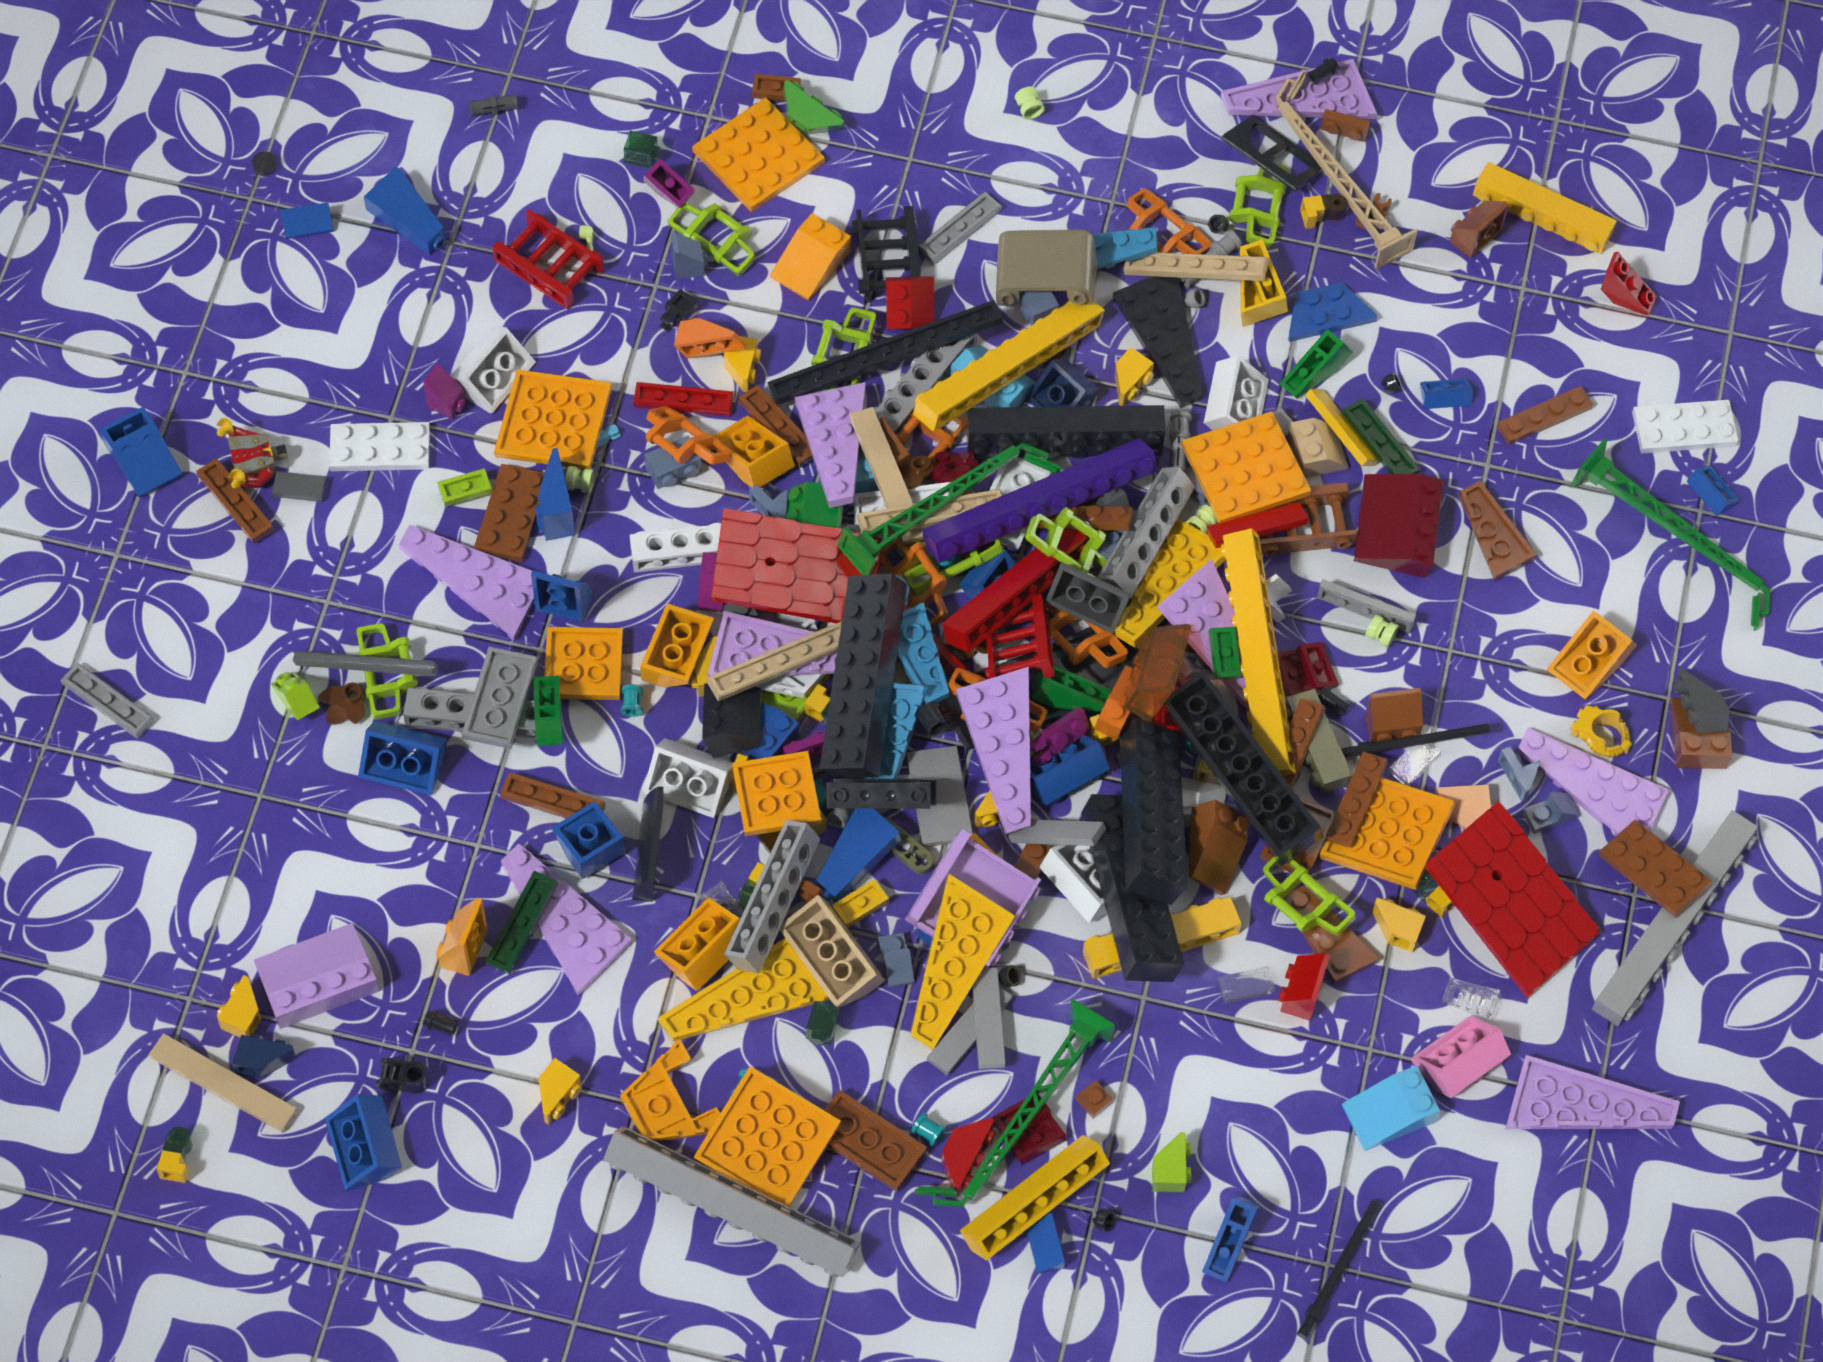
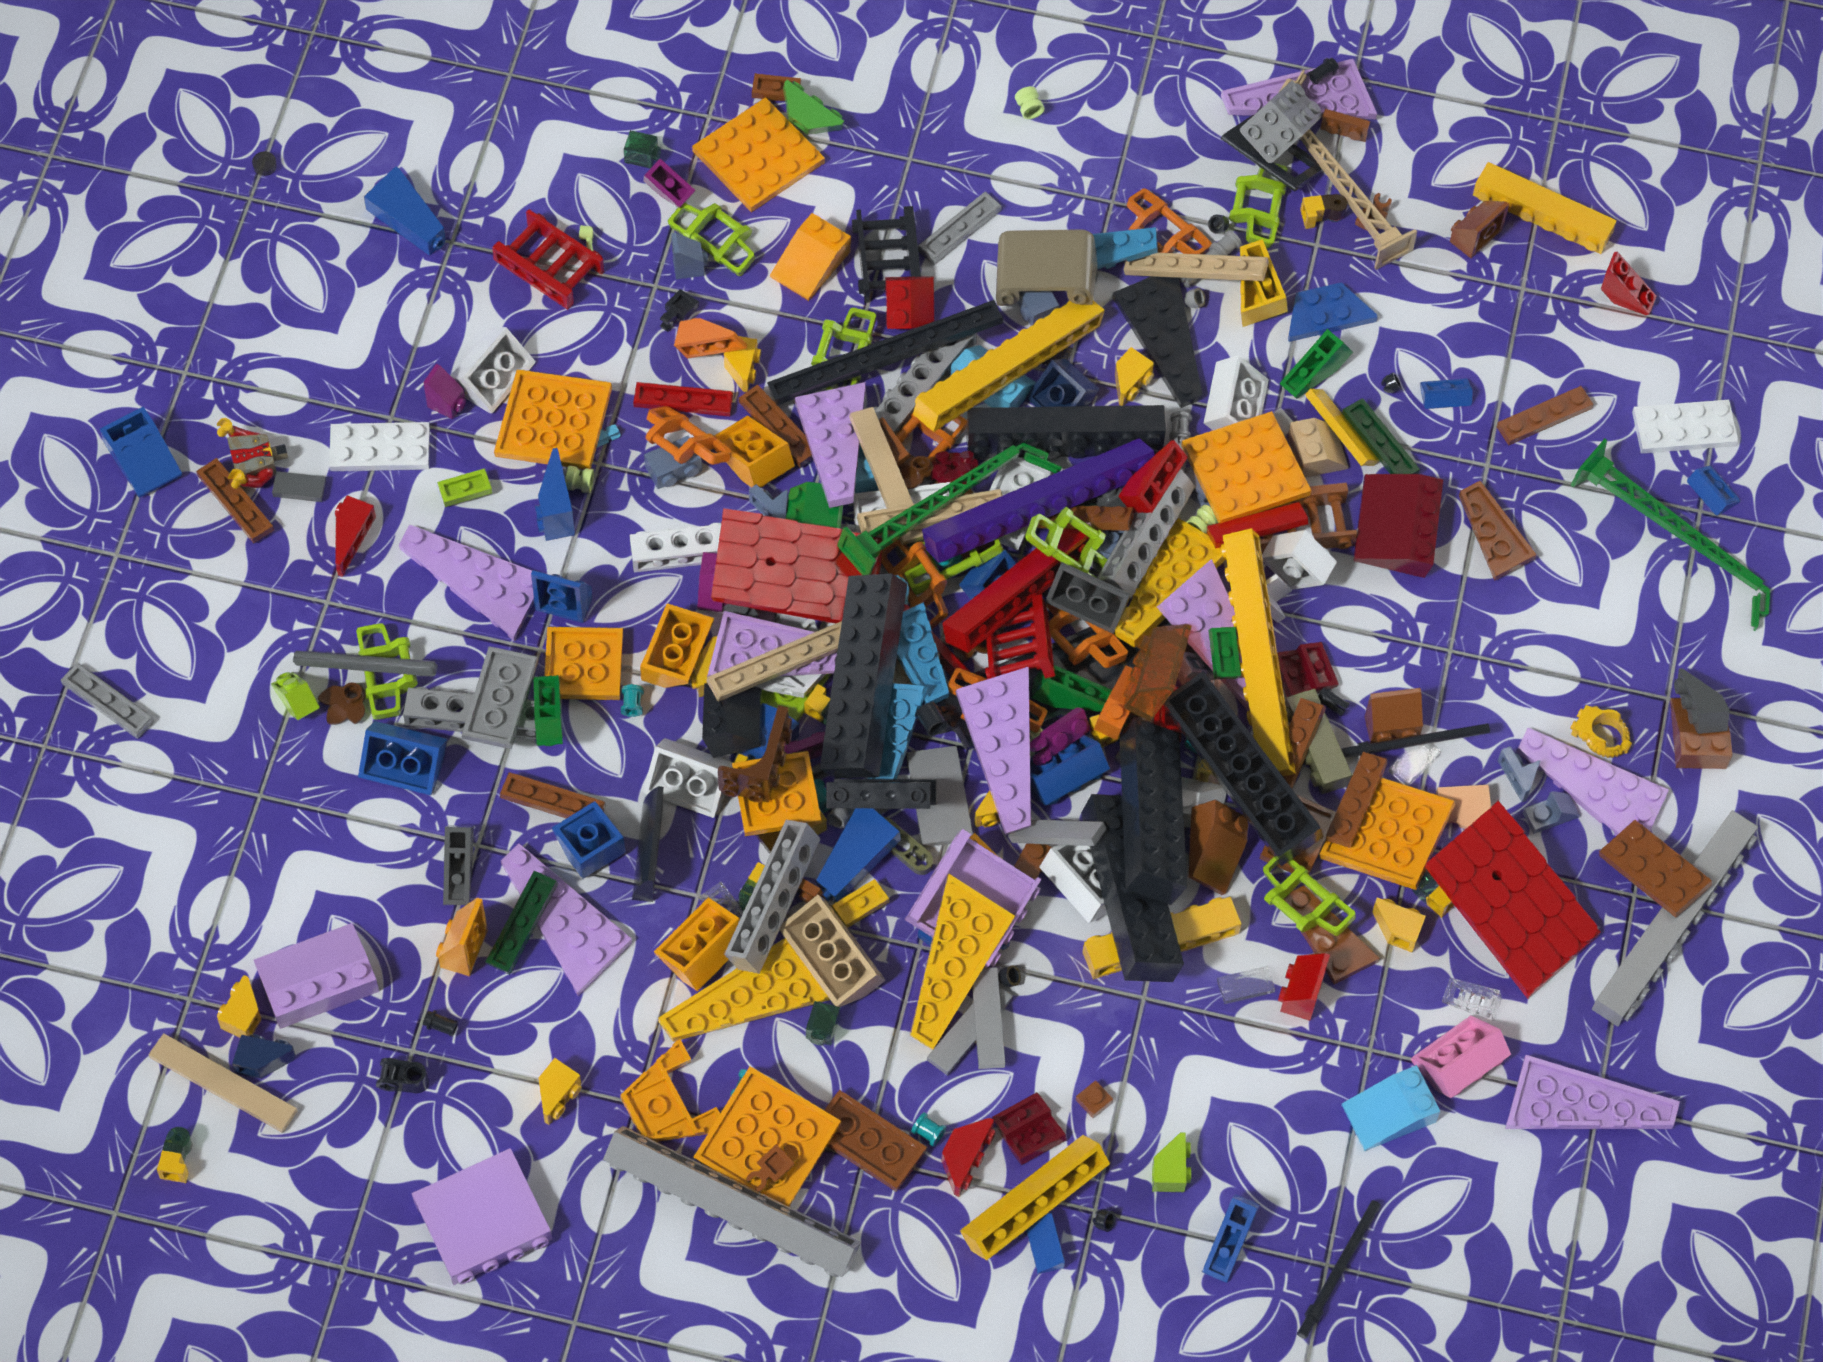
blue slope [281,203,333,239] -> none
blue slope [325,1094,402,1191] -> none
dark grey pin [469,94,518,116] -> none
dark orange plate [474,464,545,562] -> none
sand blue slope [878,932,914,988] -> none
green piece [915,999,1115,1207] -> none
light grey tile [1317,579,1416,633] -> none
yellowish green wheel [1365,614,1399,647] -> none
light orange slope [1546,610,1637,700] -> none
none -> red slope [335,495,376,577]
none -> lavender panel [412,1148,552,1286]
none -> dark grey slope [443,825,474,905]
none -> reddish brown bracket [717,705,793,803]
none -> dark orange plate [746,1144,795,1193]
none -> red slope [1118,440,1188,513]
none -> light grey bracket [1240,80,1323,163]
none -> white brick [1262,530,1337,590]

